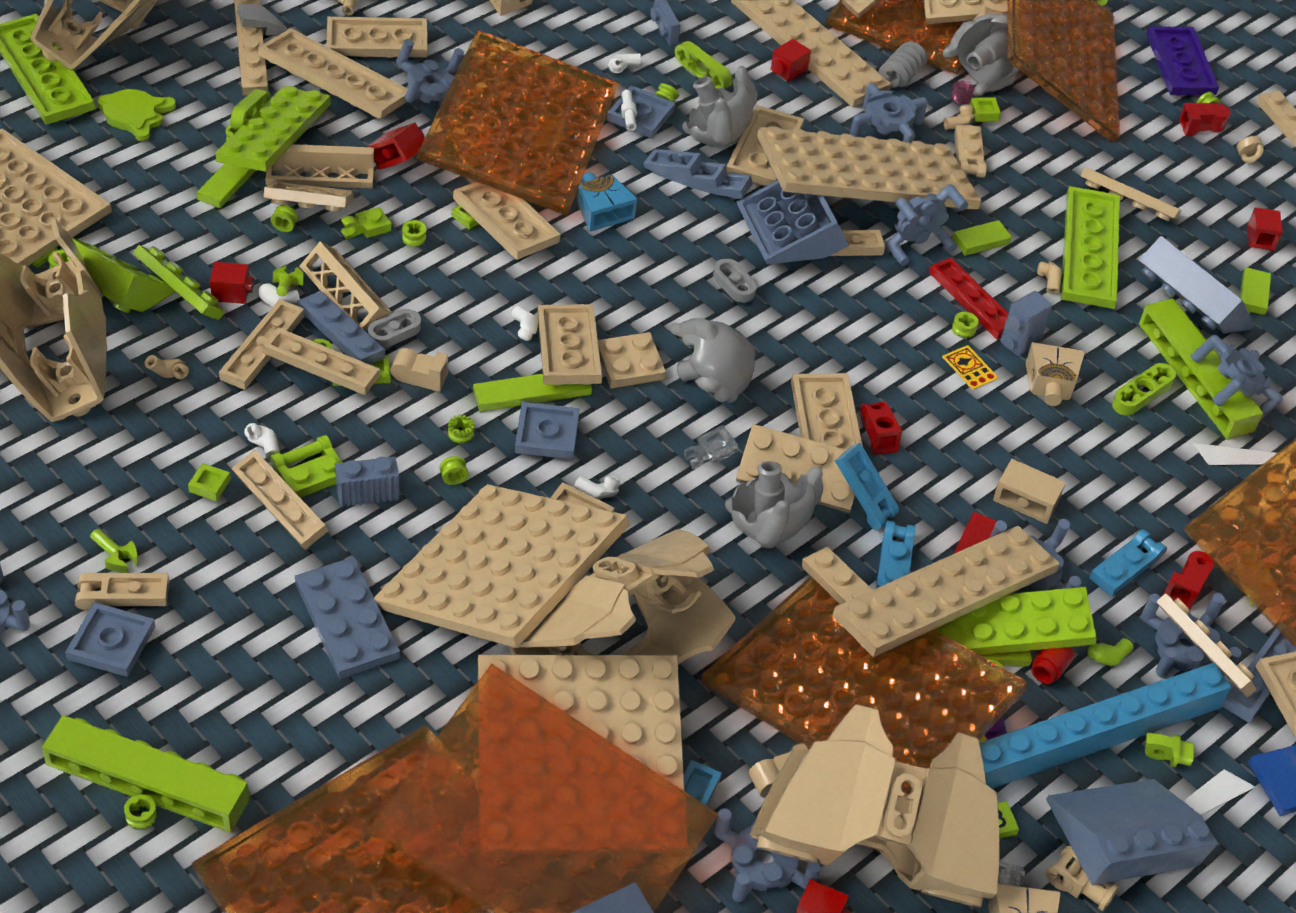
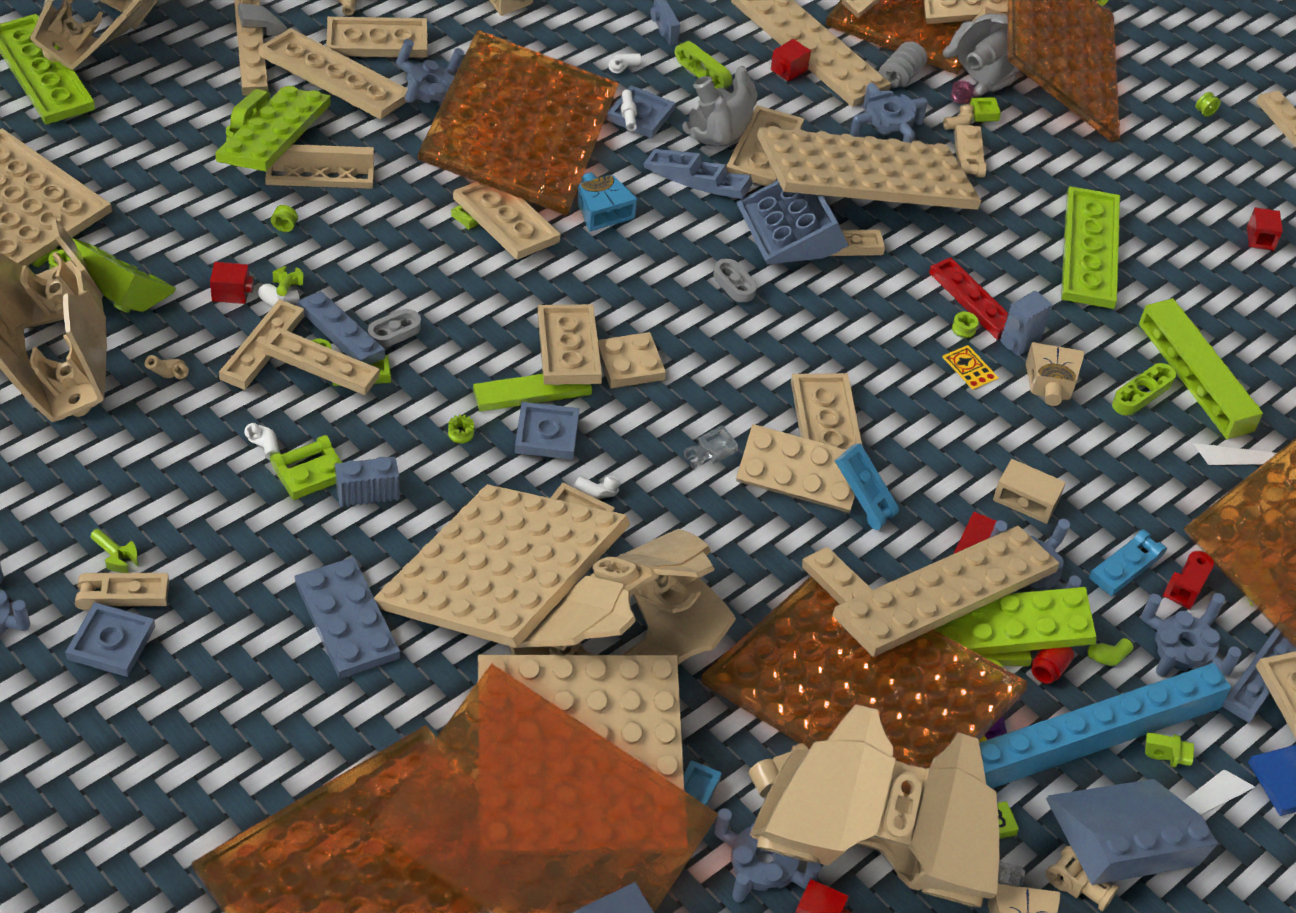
lime brick [42,715,250,833] -> none
lime tile [97,89,176,142] -> none
lime bush [124,794,157,830] -> none
lime plate [133,245,225,320] -> none
lime plate [188,463,231,502] -> none
lime tile [196,164,256,208] -> none
tan plate [231,450,329,550] -> none
tan plate [264,181,355,211] -> none
tan fence [299,241,393,331] -> none
lime plate [341,207,391,239] -> none
red brick [367,122,429,170] -> none
tan leg [390,348,448,392] -> none
lime bush [402,220,427,247] -> none
lime bush [439,456,469,485] -> none
white arm [511,306,538,341] -> none
lime bush [655,83,680,102] -> none
light grey piece [670,318,755,403] -> none
light grey piece [725,461,823,548] -> none
red leg [860,401,902,455] -> none
dark azure plate [875,520,916,589] -> none
sand blue plate [886,184,968,266] -> none
lime tile [952,220,1012,256] -> none
tan arm [1037,261,1062,294] -> none
tan plate [1081,167,1182,221] -> none
slope [1139,236,1255,333] -> none
dark purple plate [1146,27,1219,96] -> none
tan plate [1156,593,1257,698] -> none
red leg [1179,103,1231,136] -> none
sand blue plate [1191,335,1283,421] -> none
tan tile [1236,136,1264,163] -> none
lime tile [1240,267,1271,315] -> none

